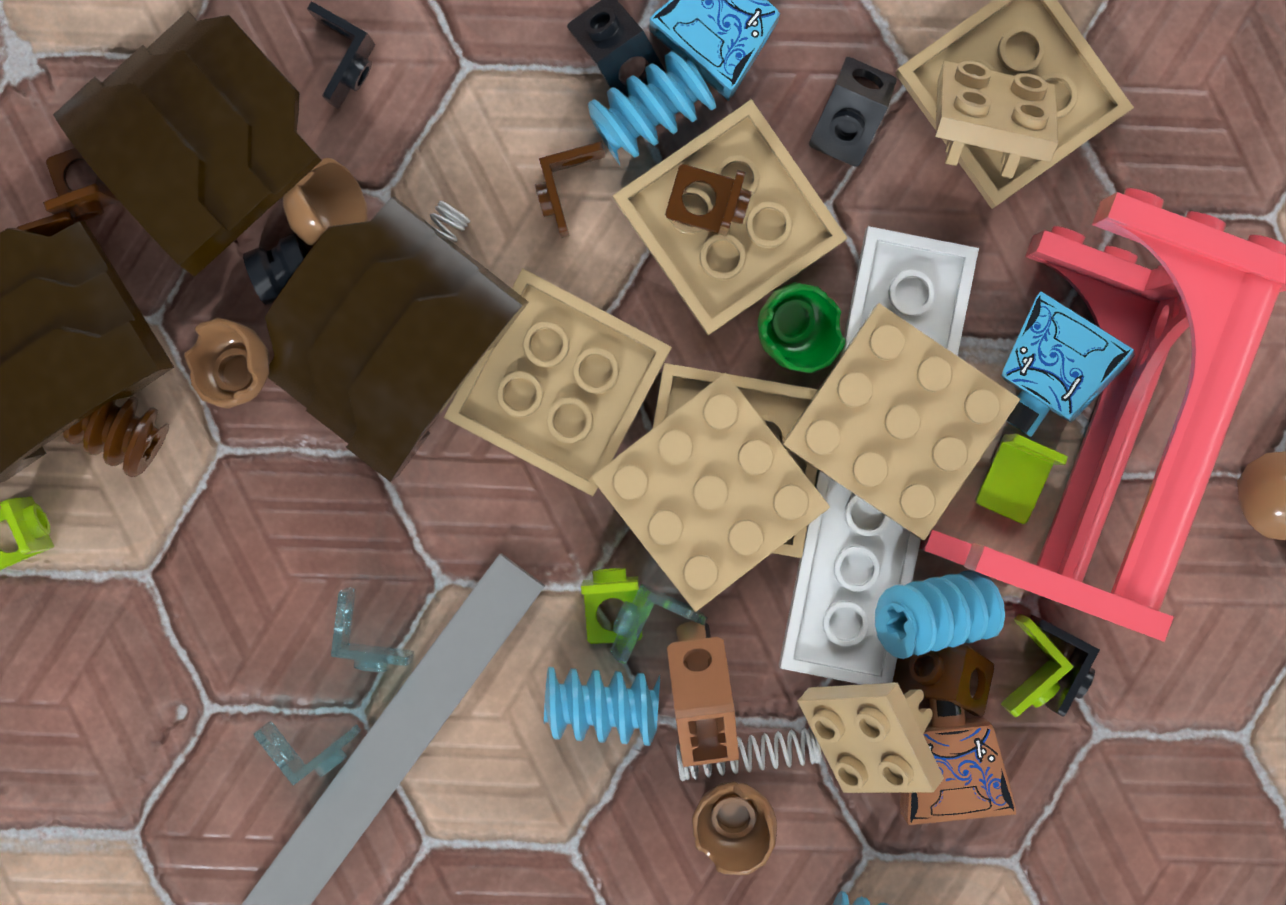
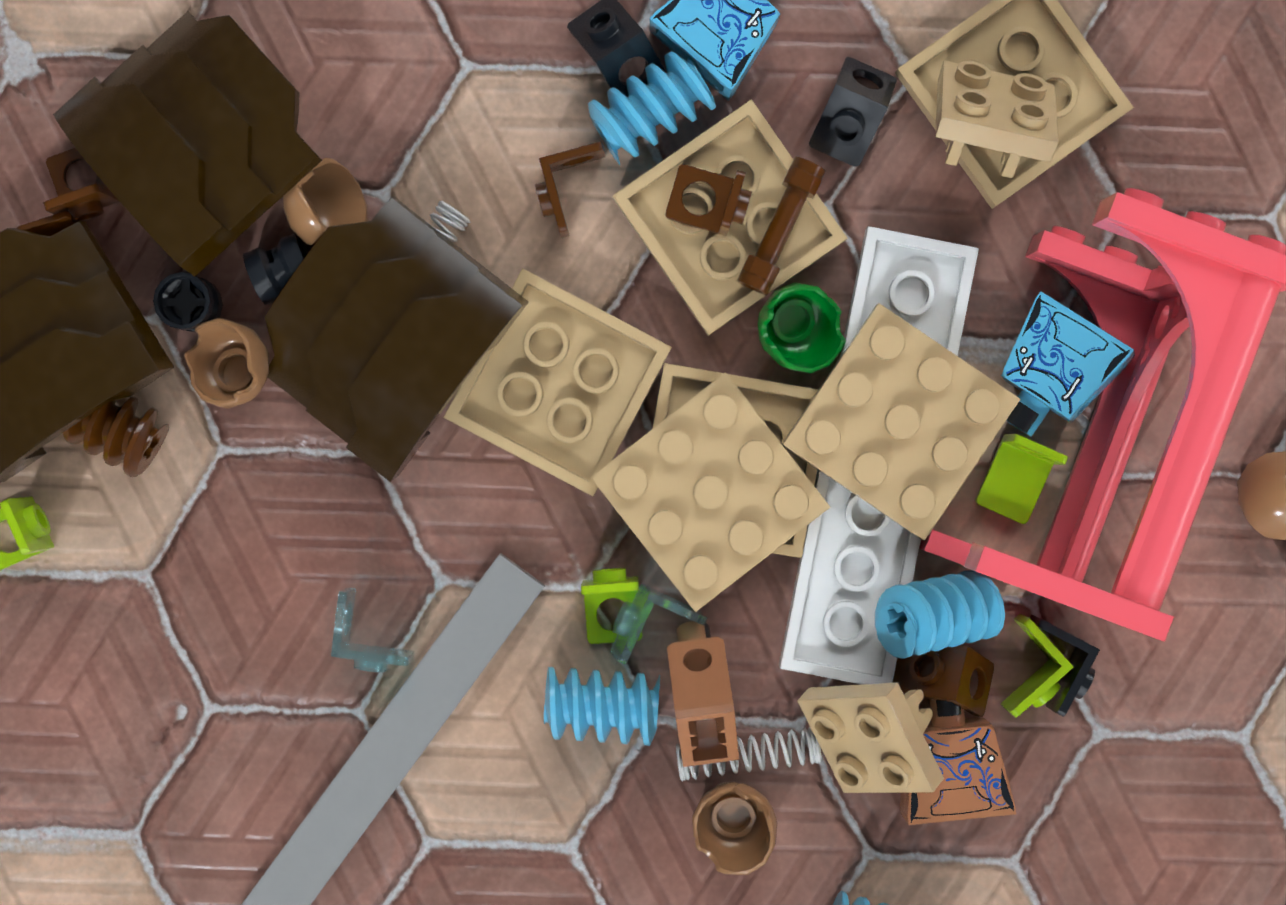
clear light blue bracket [254,721,361,786] -> none
black bracket [307,1,375,109] -> none
none -> black wheel [153,272,223,333]
none -> reddish brown bar [737,157,826,295]

